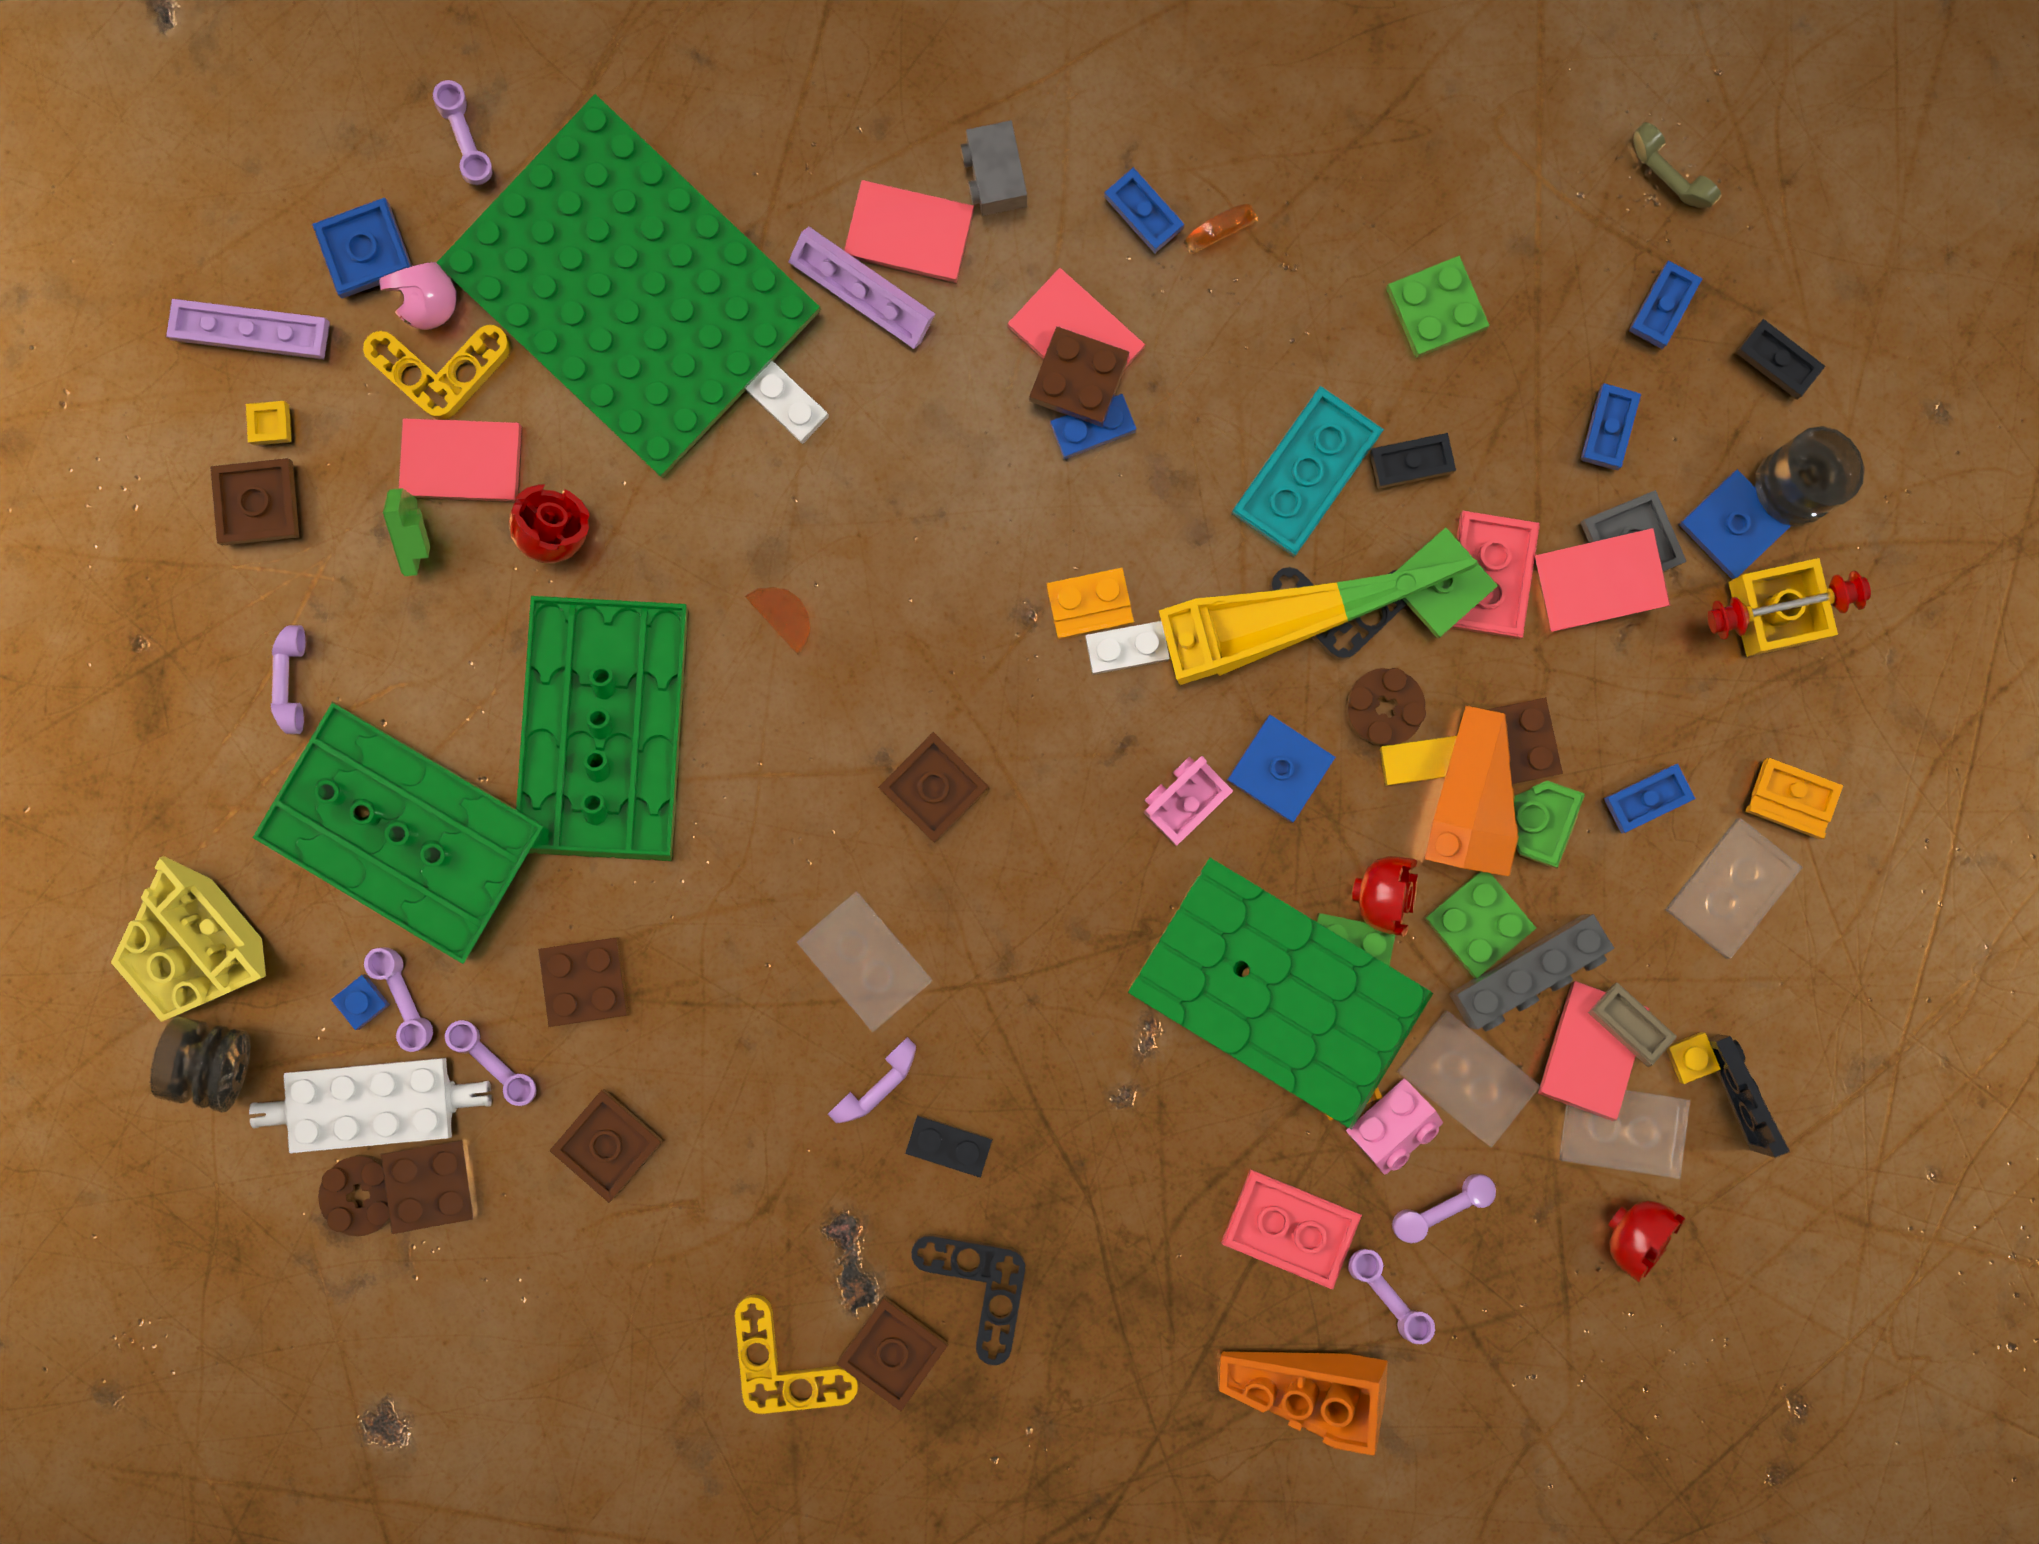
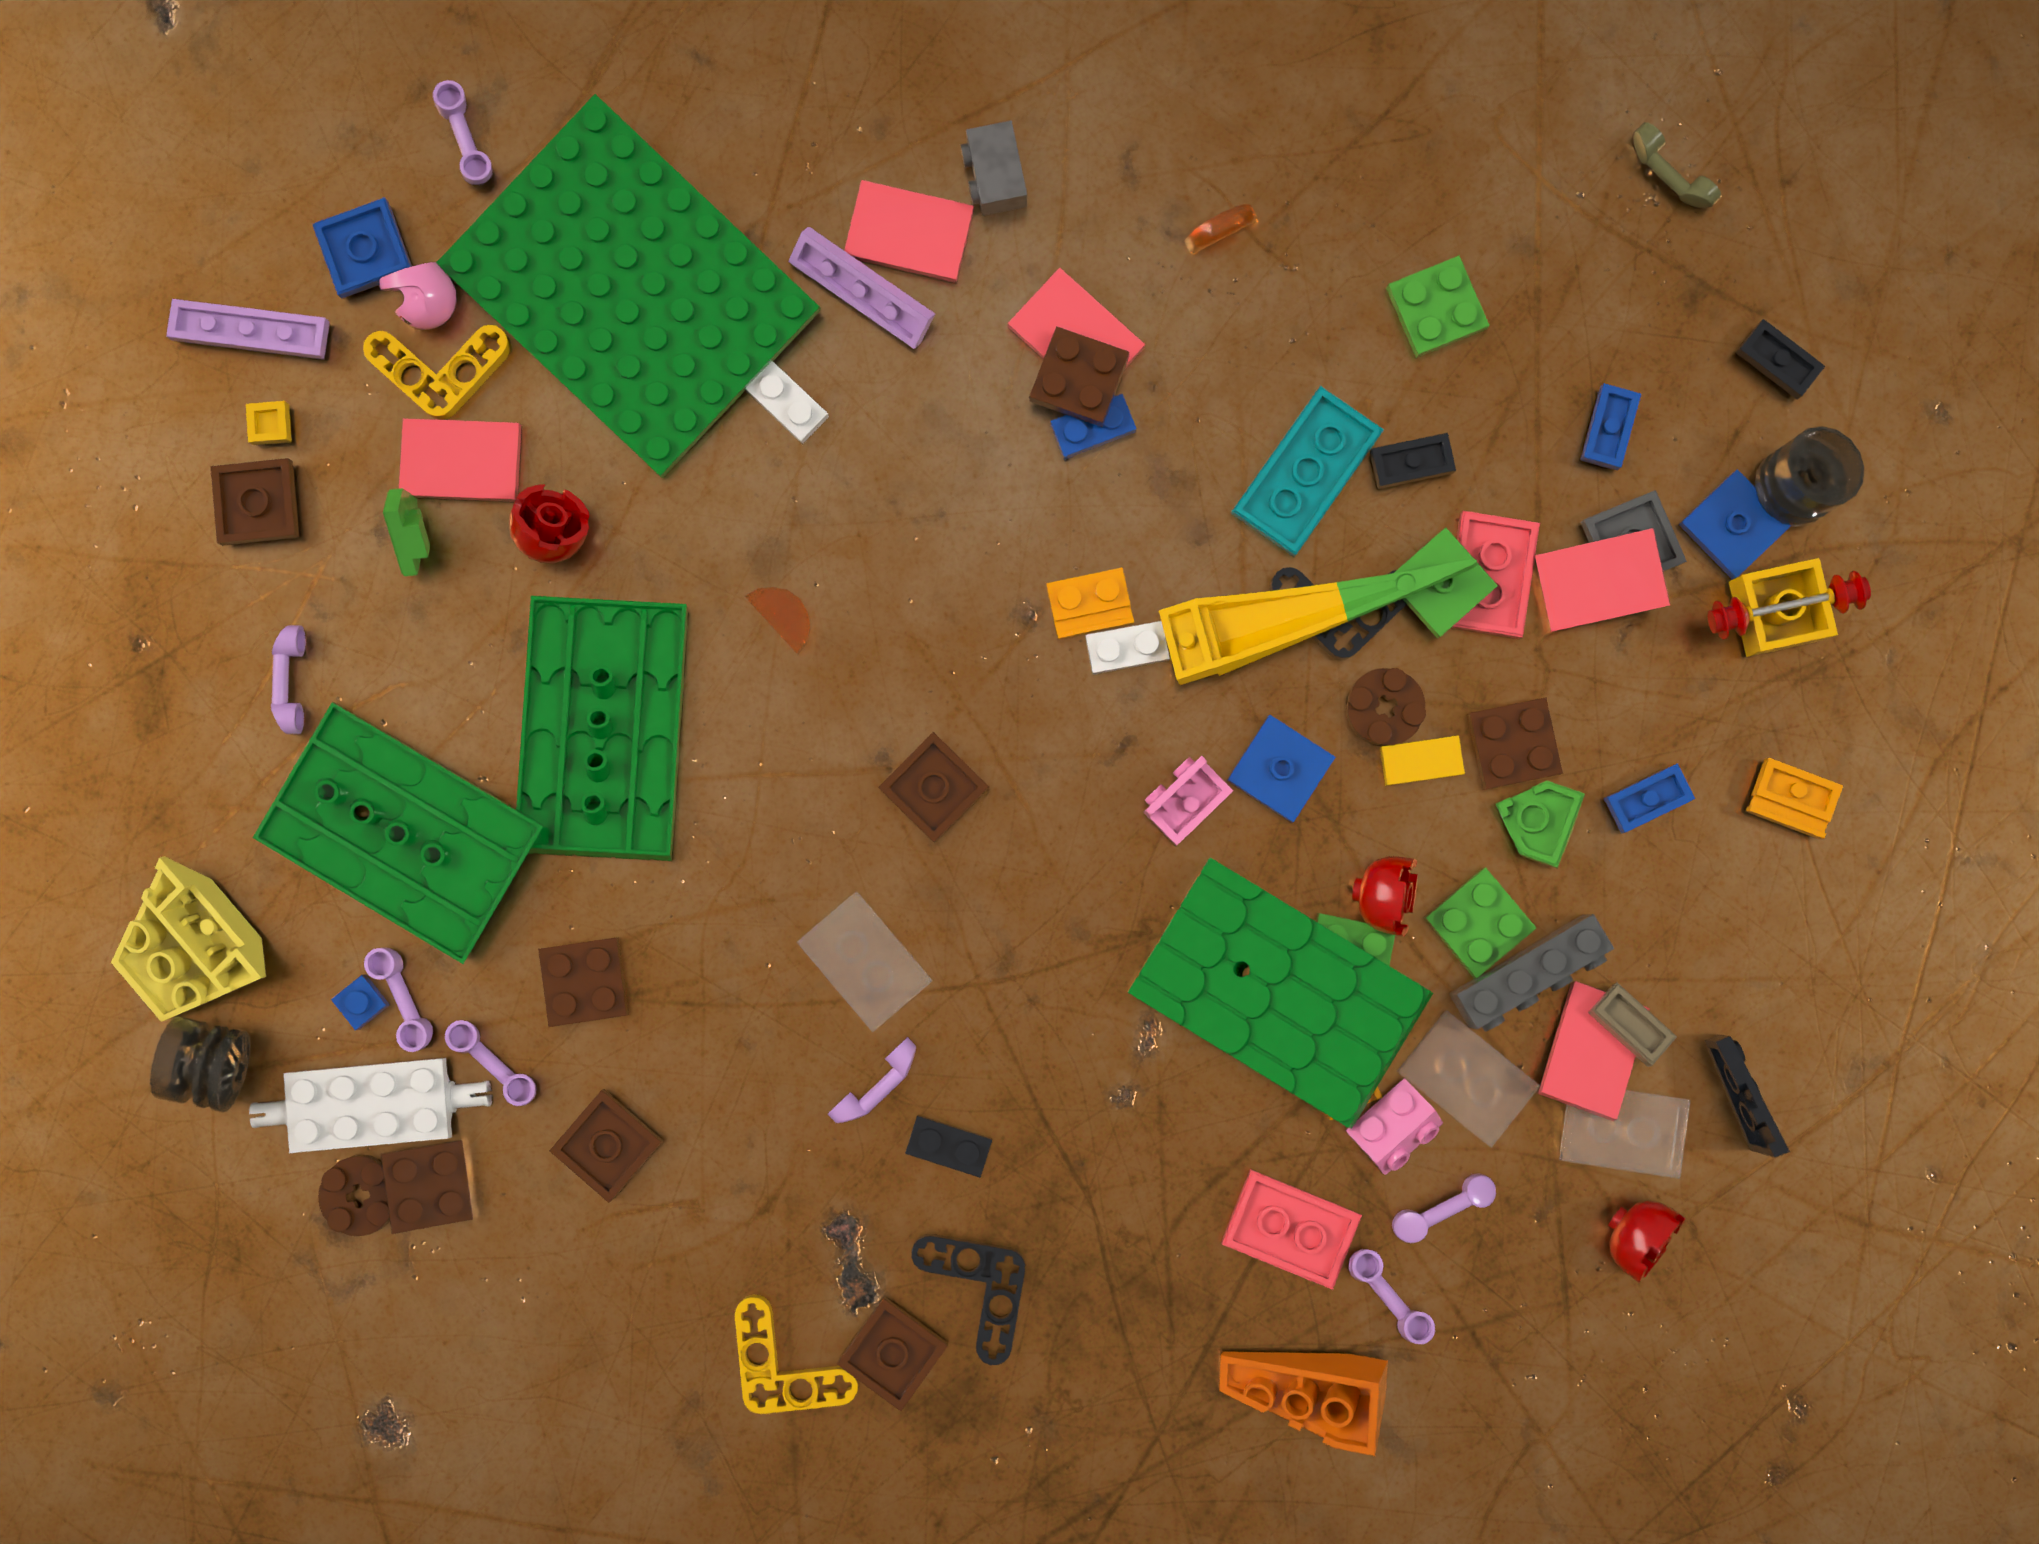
blue plate [1104,167,1185,254] -> none
orange wedge [1425,706,1519,876] -> none
blue plate [1628,260,1703,349] -> none
clear tile [1665,818,1803,959] -> none
yellow plate [1666,1032,1721,1084] -> none

